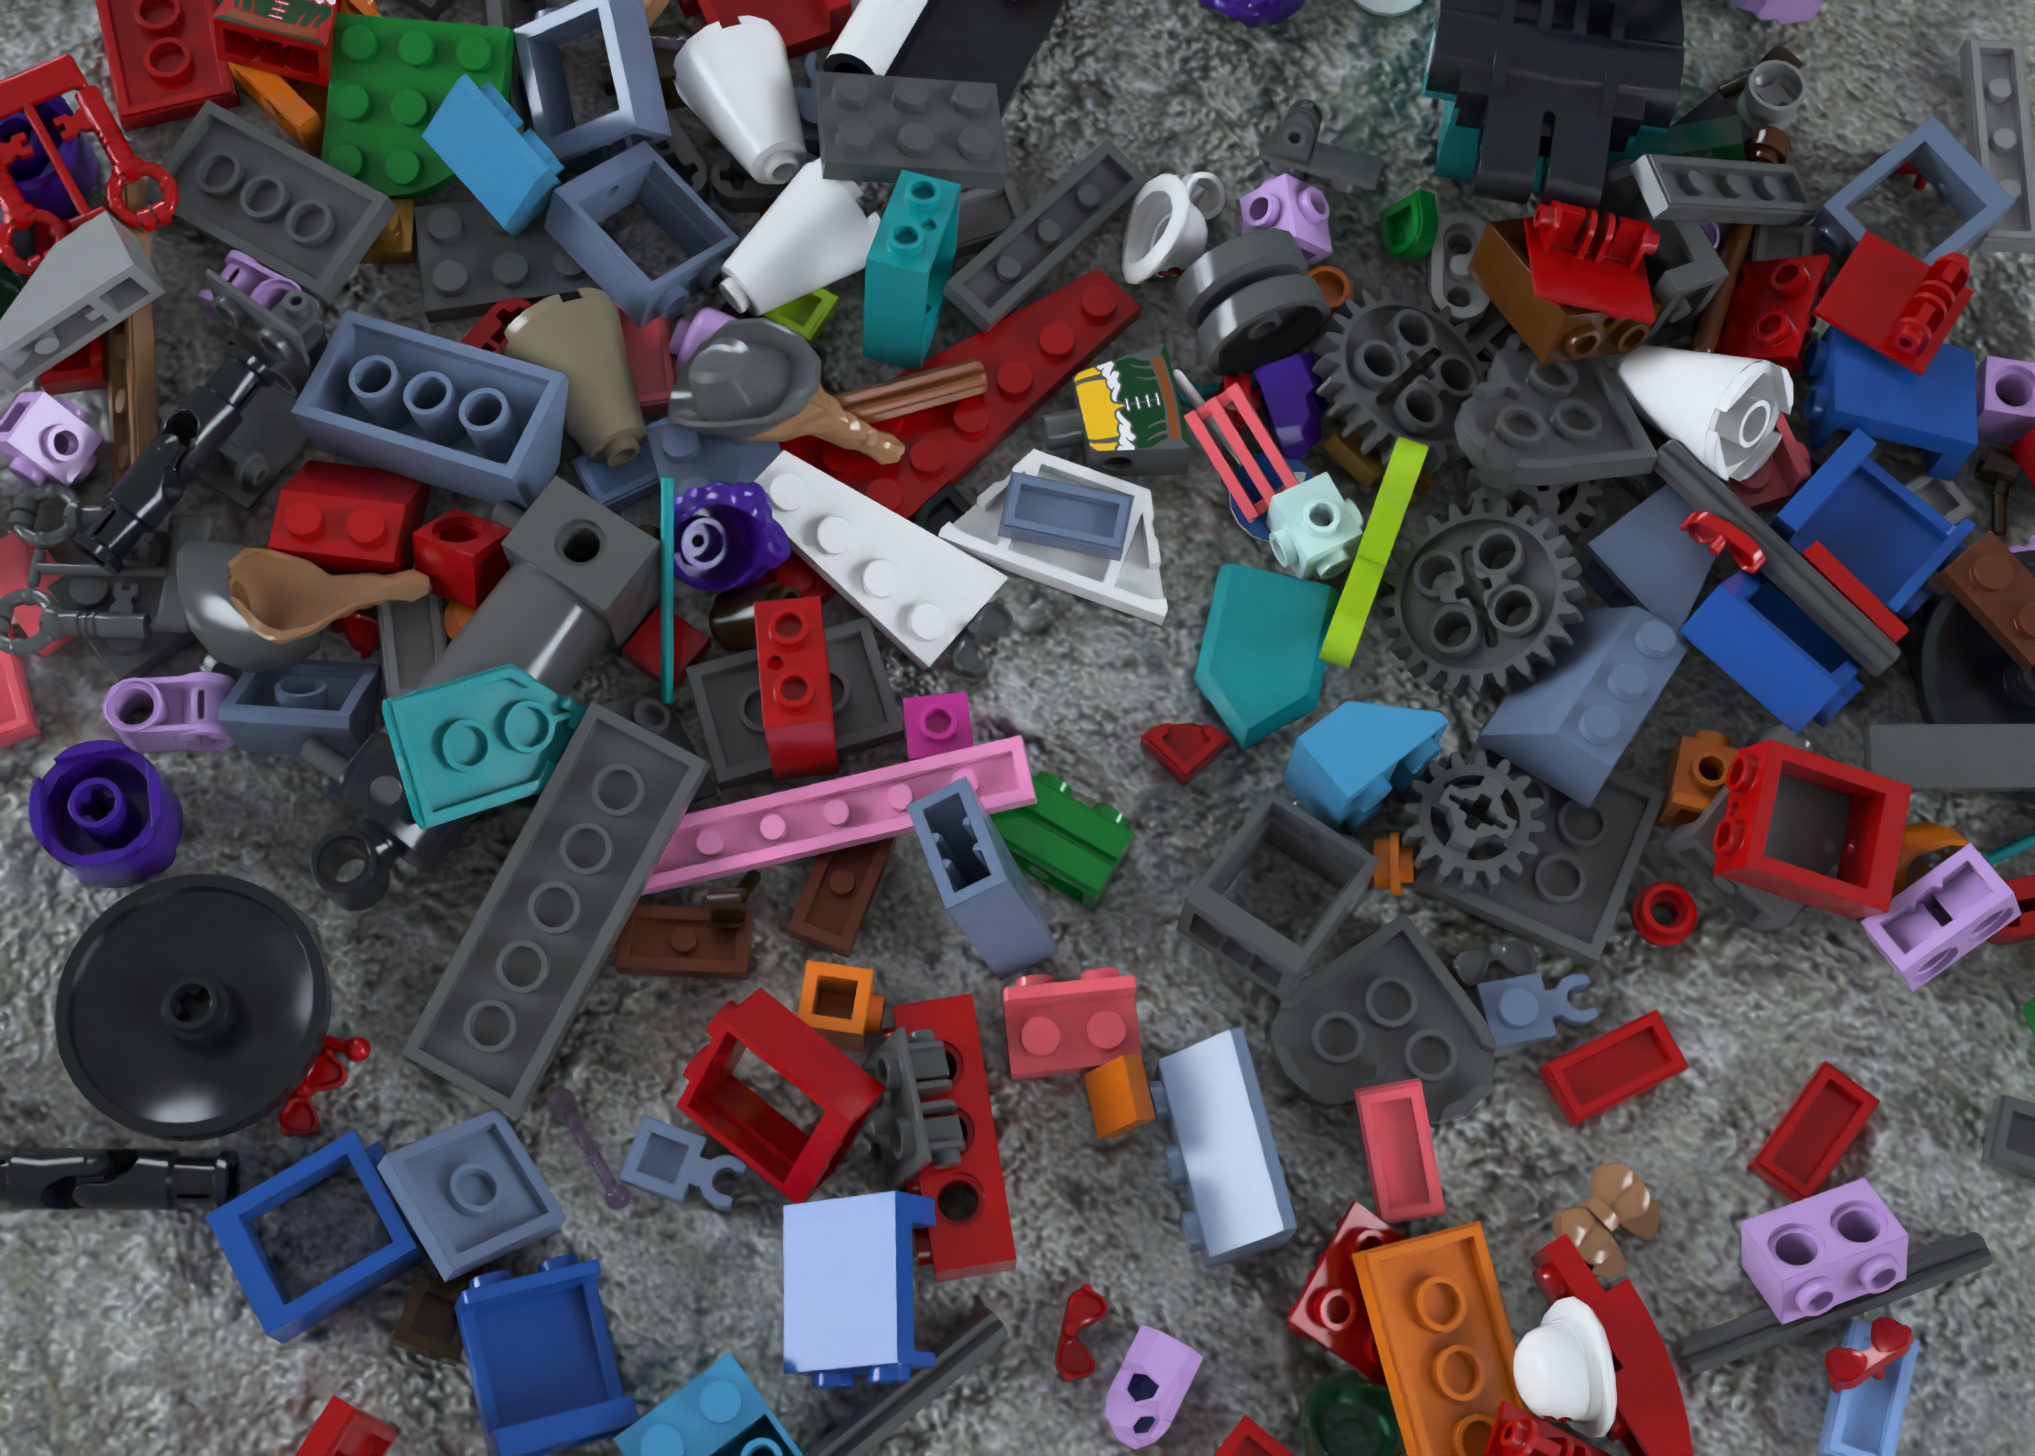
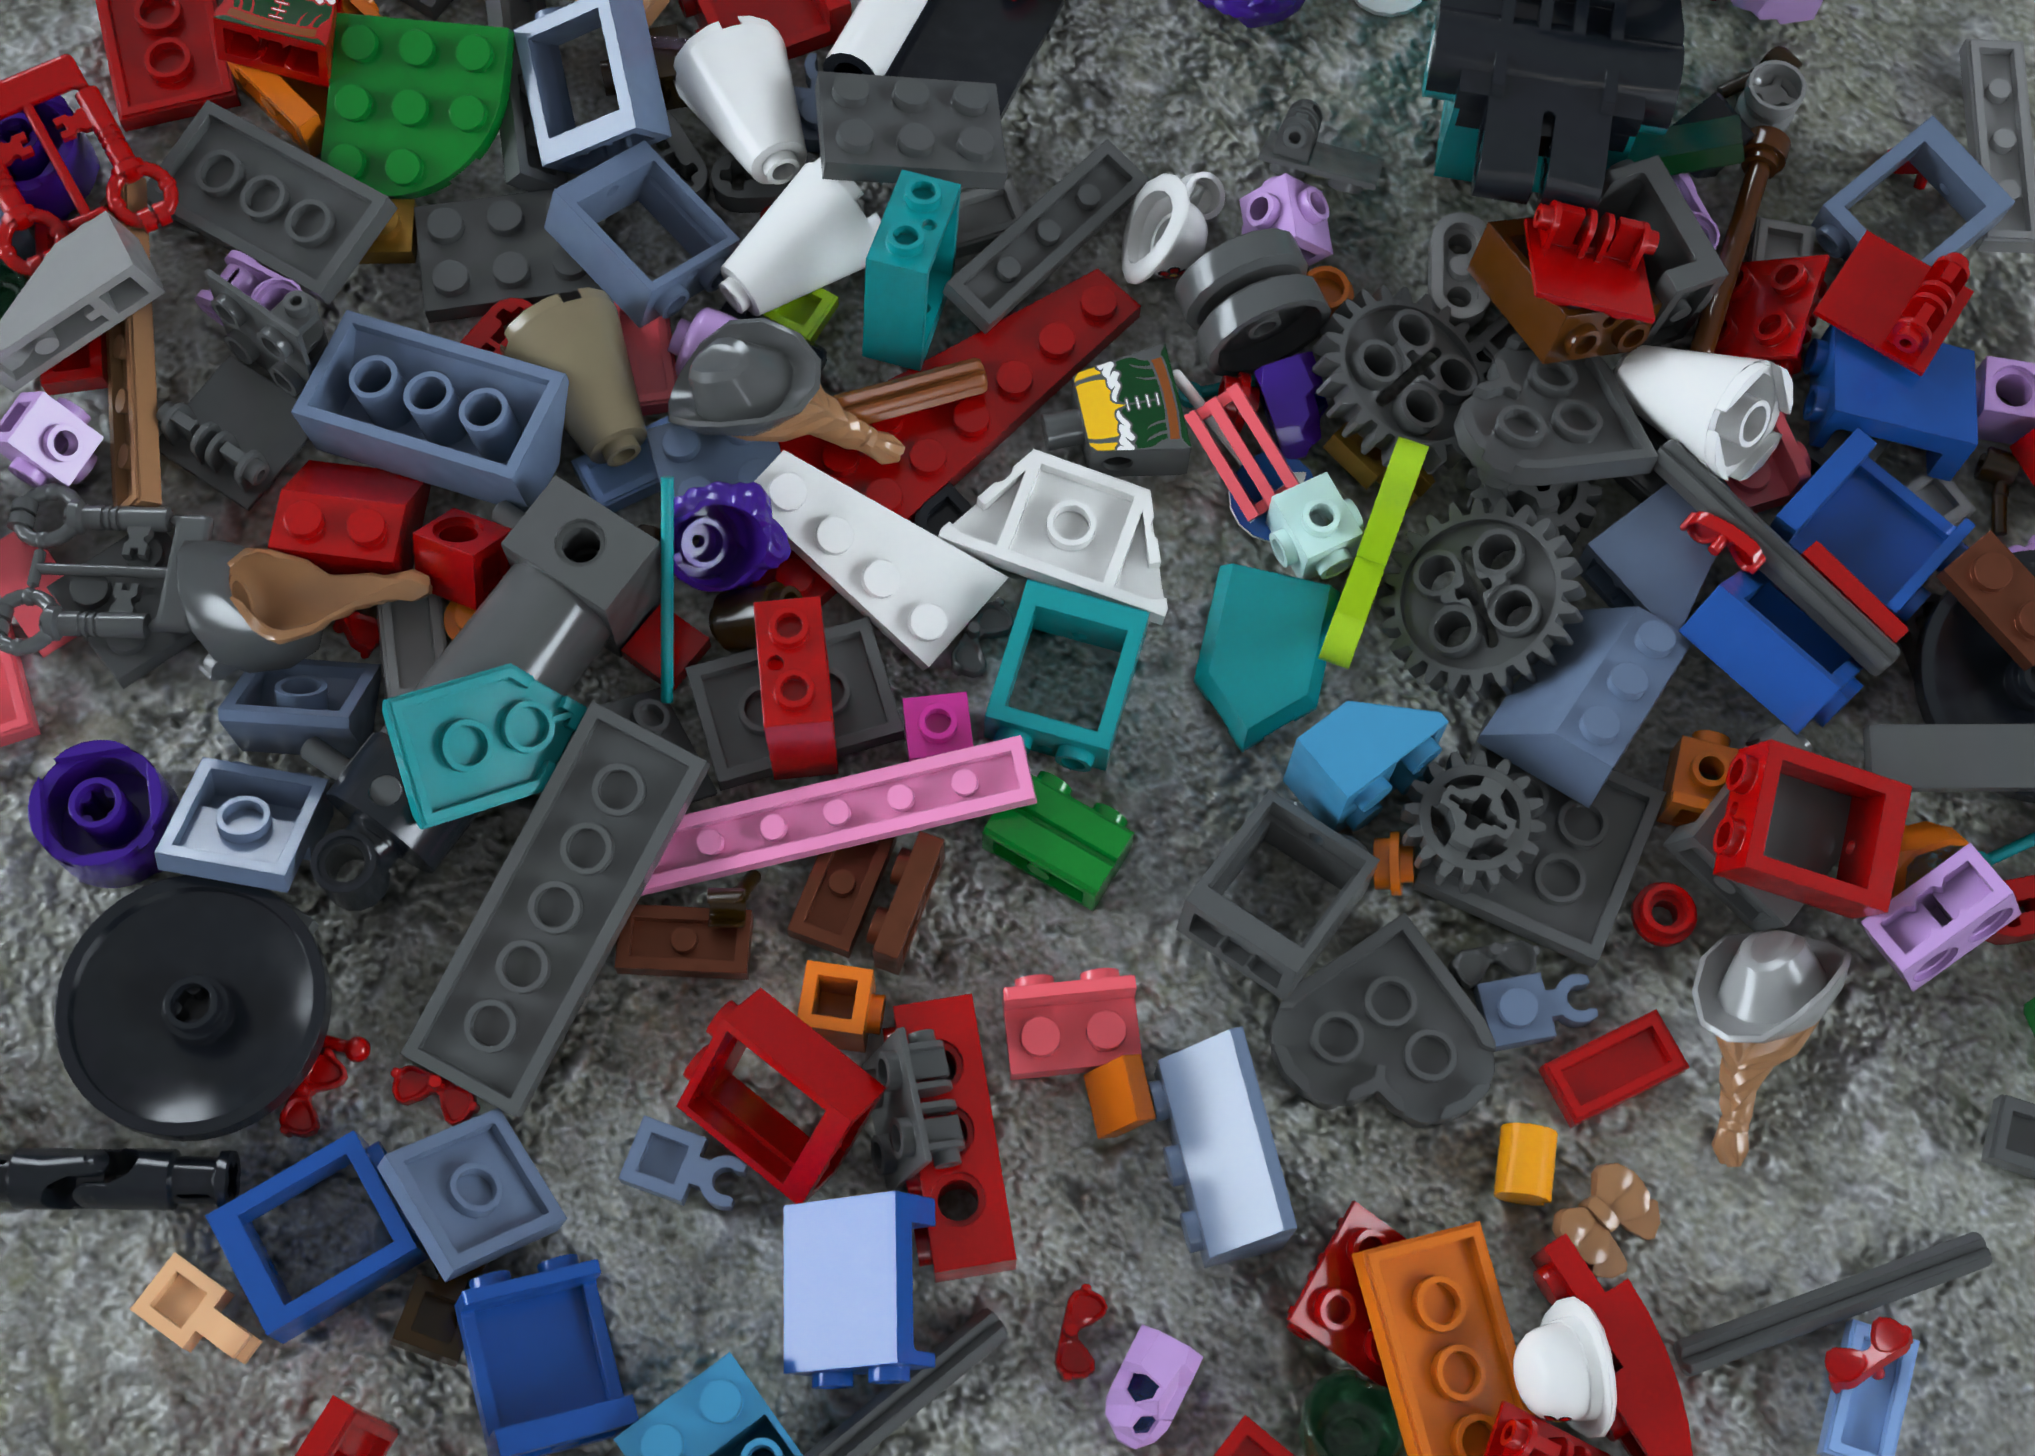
black piece [71,344,276,575] -> none
lavender piece [103,672,236,753] -> none
dark azure slope [422,73,565,238] -> none
clear purple hinge [548,1088,631,1210] -> none
sand blue slope [906,776,1059,981] -> none
sand blue tile [998,471,1134,561] -> none
red tile [1140,723,1231,787] -> none
coral tile [1353,1078,1446,1224] -> none
green tile [1379,189,1438,262] -> none
dark grey tile [1629,154,1817,227] -> none
lavender brick [1741,1177,1909,1325] -> none
red tile [1747,1061,1880,1203] -> none
none -> light nougat plate [130,1252,263,1365]
none -> sand blue plate [154,757,334,893]
none -> red piece [391,1065,480,1126]
none -> copper plate [866,831,945,975]
none -> teal window [984,579,1150,772]
none -> light orange piece [1493,1123,1558,1206]
none -> light grey hat [1692,930,1853,1167]

